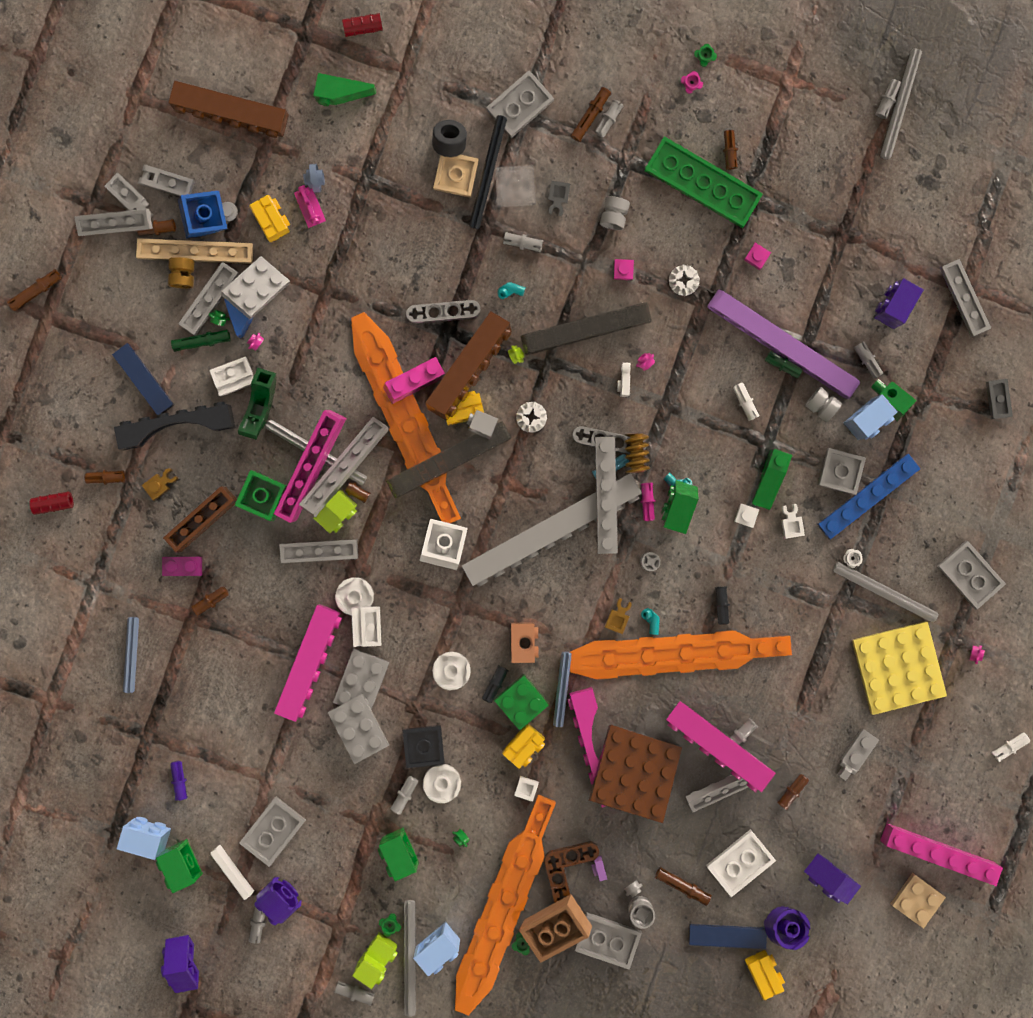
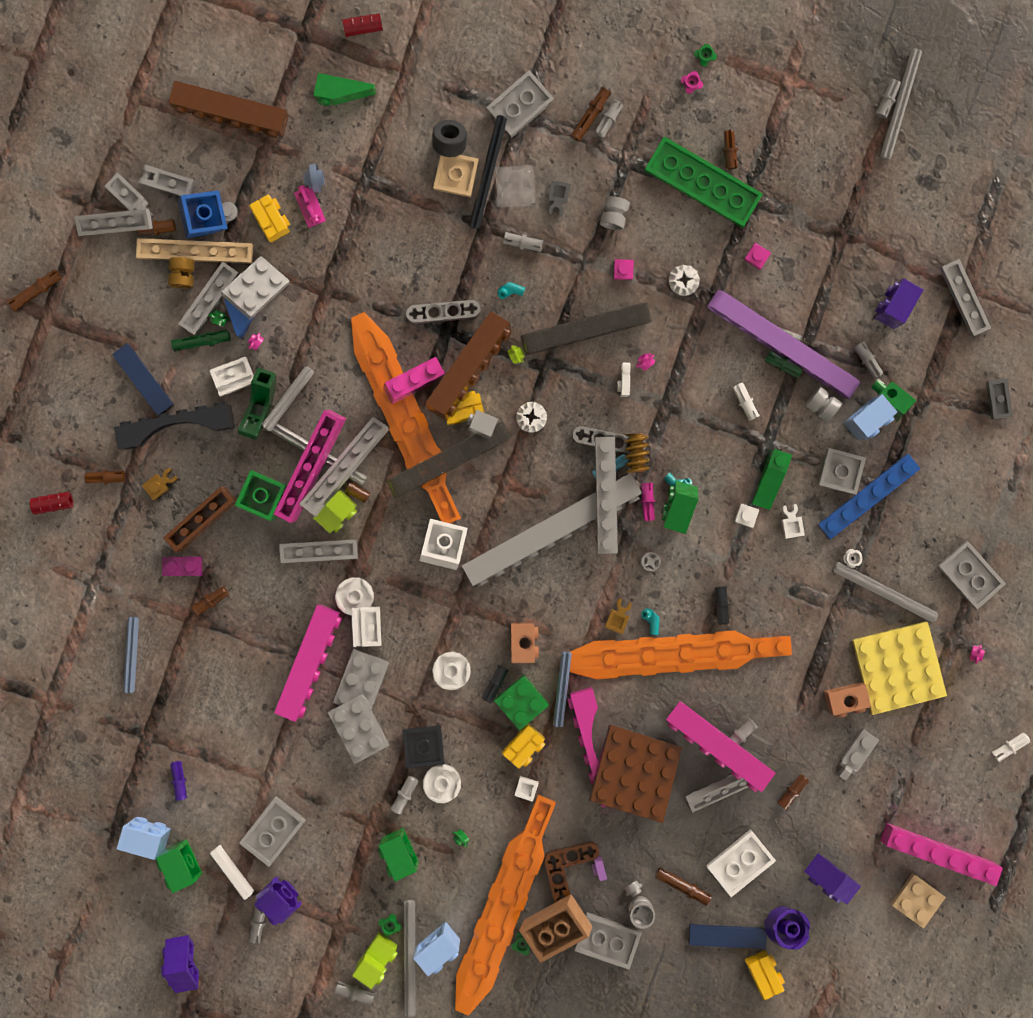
none -> light grey axle [262,366,314,431]
none -> nougat brick [824,682,871,718]

